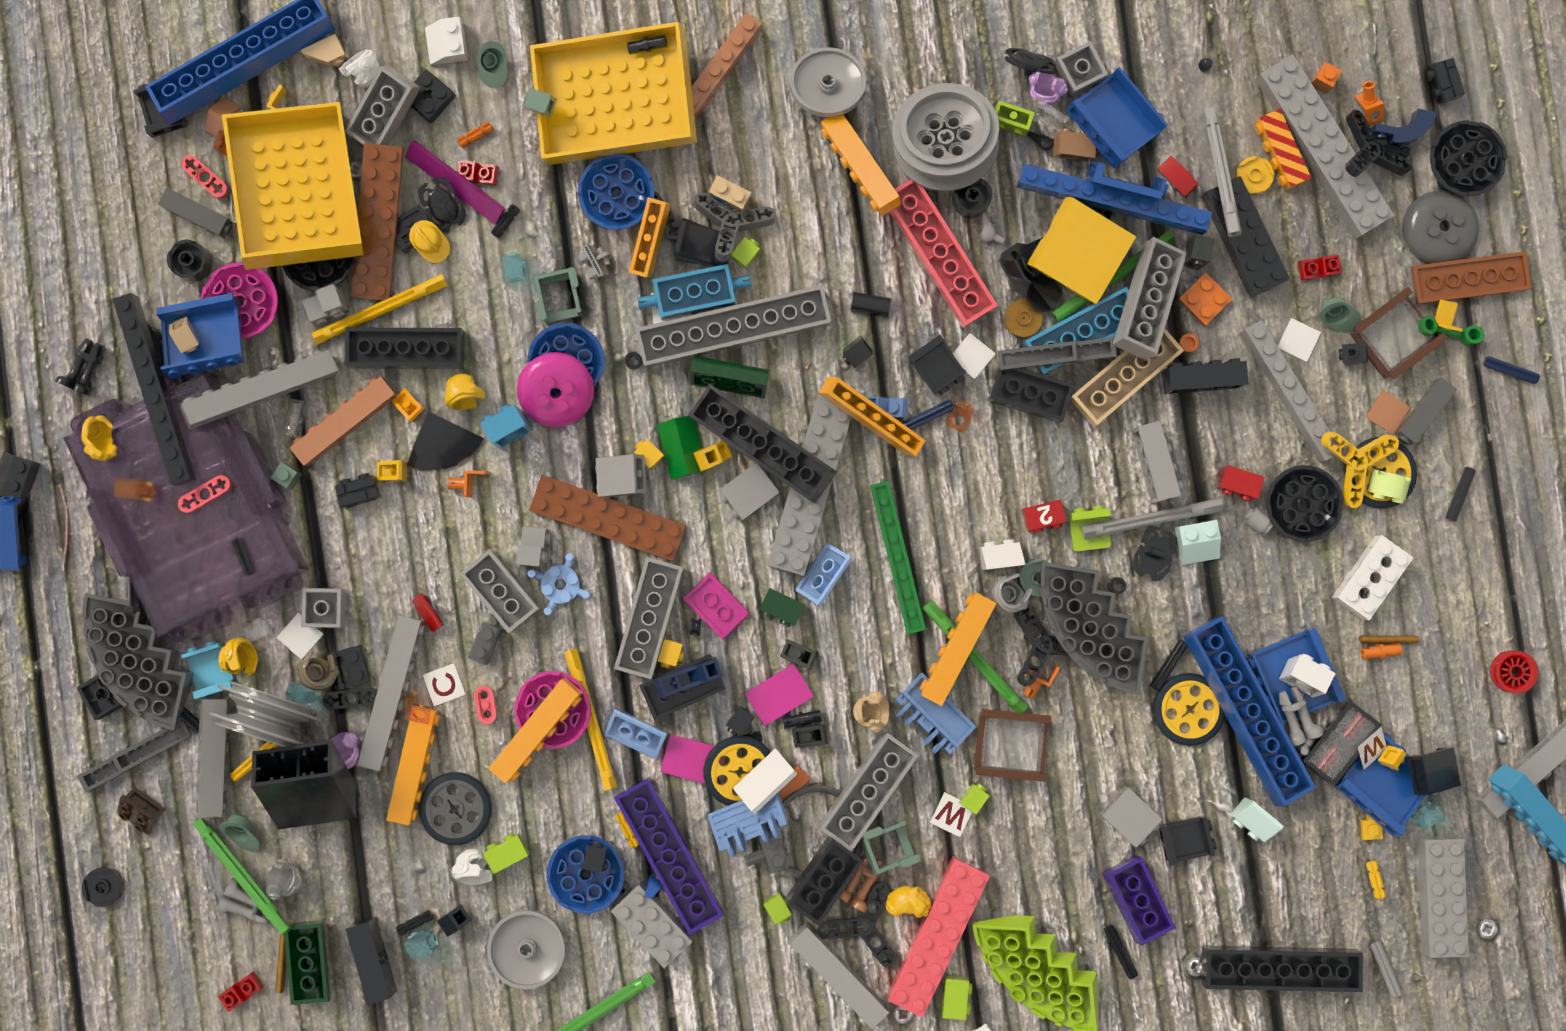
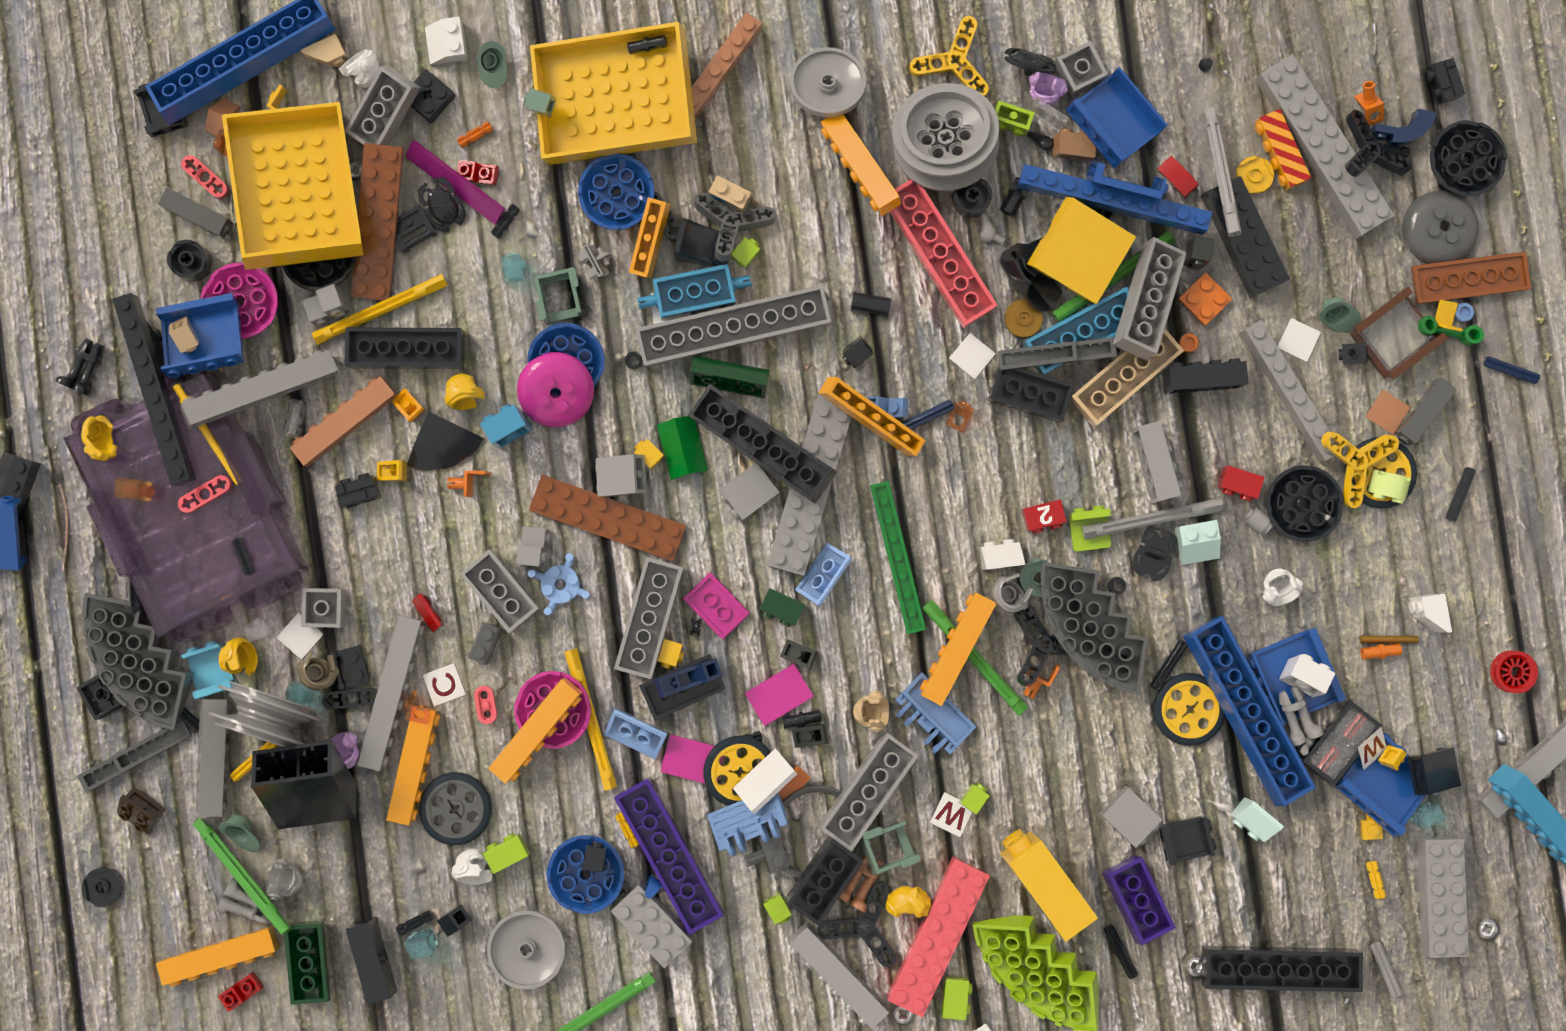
sand green brick [271,462,302,490] -> none
pearl gold bar [275,934,286,993] -> none
yellow piece [409,220,450,263] -> none
yellow brick [693,440,732,471] -> none
black brick [726,705,755,736] -> none
black panel [908,335,966,396] -> none
clear piece [974,709,1052,782] -> none
red slope [1298,255,1342,280] -> none
orange brick [1311,62,1342,93] -> none
white brick [1332,535,1414,620] -> none
none -> light orange brick [156,926,280,987]
none -> yellow bar [172,384,243,486]
none -> yellow piece [909,16,989,96]
none -> black piece [999,176,1030,217]
none -> yellow brick [1000,829,1098,942]
none -> white helmet [1263,568,1303,607]
none -> white slope [1408,594,1452,633]
none -> medium blue tile [1454,303,1474,323]

